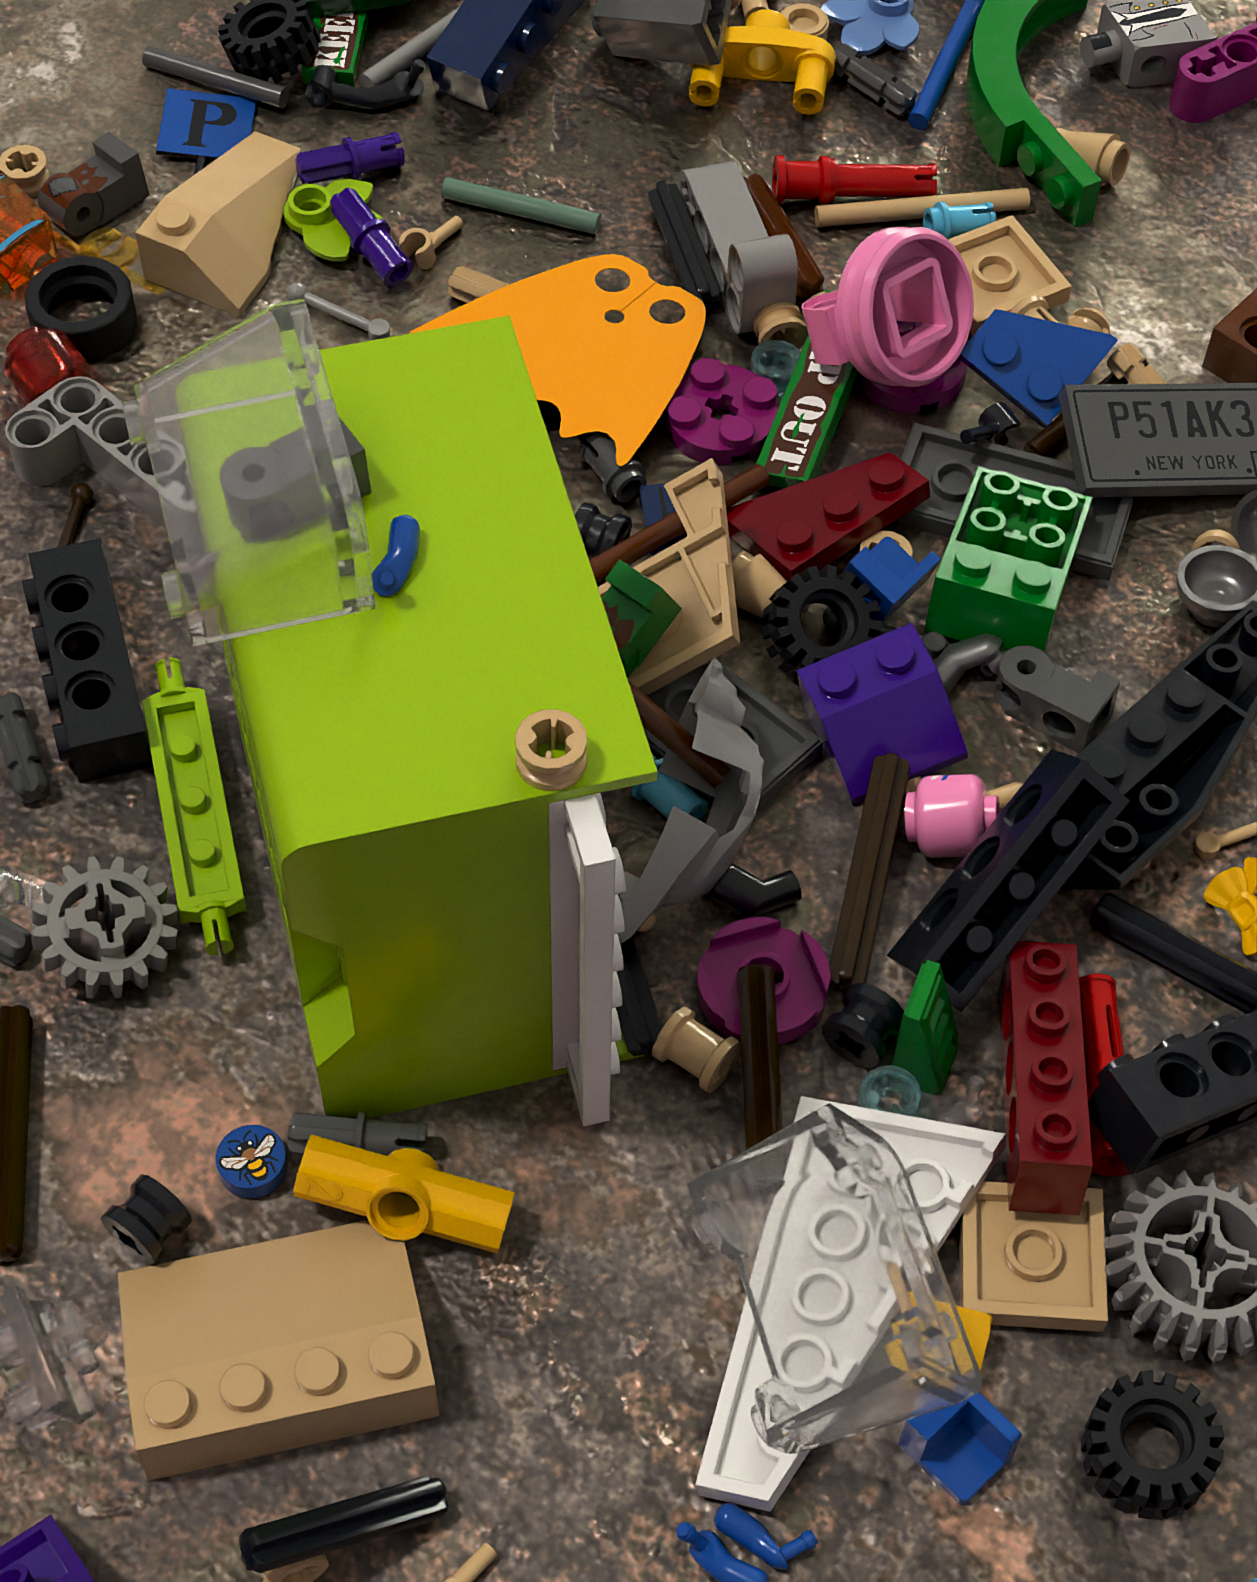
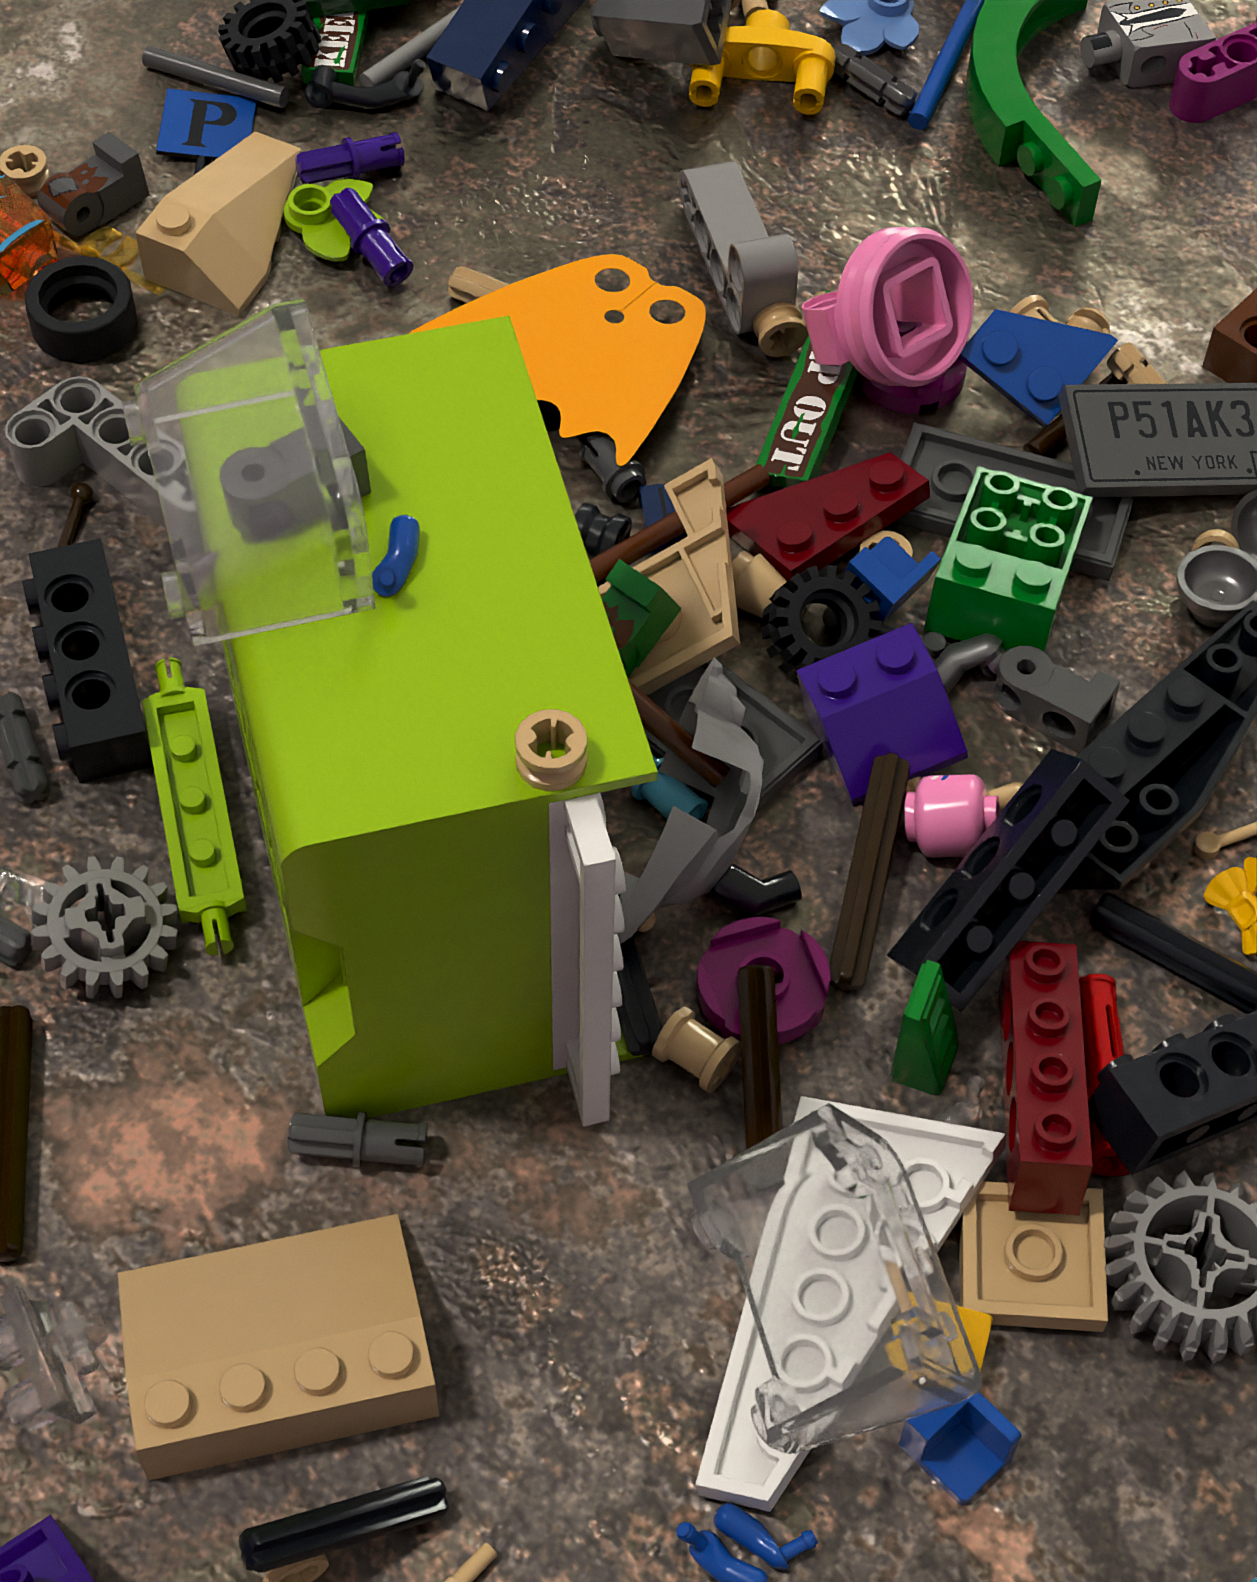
clear red head [3,326,91,405] -> none
black wheel [101,1174,193,1265] -> none
blue tile [216,1125,288,1198] -> none
light grey hinge [287,282,390,340] -> none
yellow piece [293,1134,515,1254] -> none
tan hand [399,216,463,270] -> none
sand green bar [441,177,601,235] -> none
black axle [648,180,722,311] -> none
magenta plate [664,358,779,466] -> none
reddish brown axle [743,173,825,300] -> none
clear light blue bush [751,340,801,397] -> none
red pin [772,155,937,205] -> none
tan tile [781,3,829,41] -> none
tan bar [815,188,1030,228] -> none
black wheel [822,983,904,1068] -> none
clear light blue bush [857,1065,921,1117] -> none
medium azure pin [923,201,996,239] -> none
tan plate [948,215,1072,336] -> none
black hand [960,402,1021,446] -> none
tan cone [1056,127,1131,187] -> none
black tyre [1081,1370,1225,1519] -> none

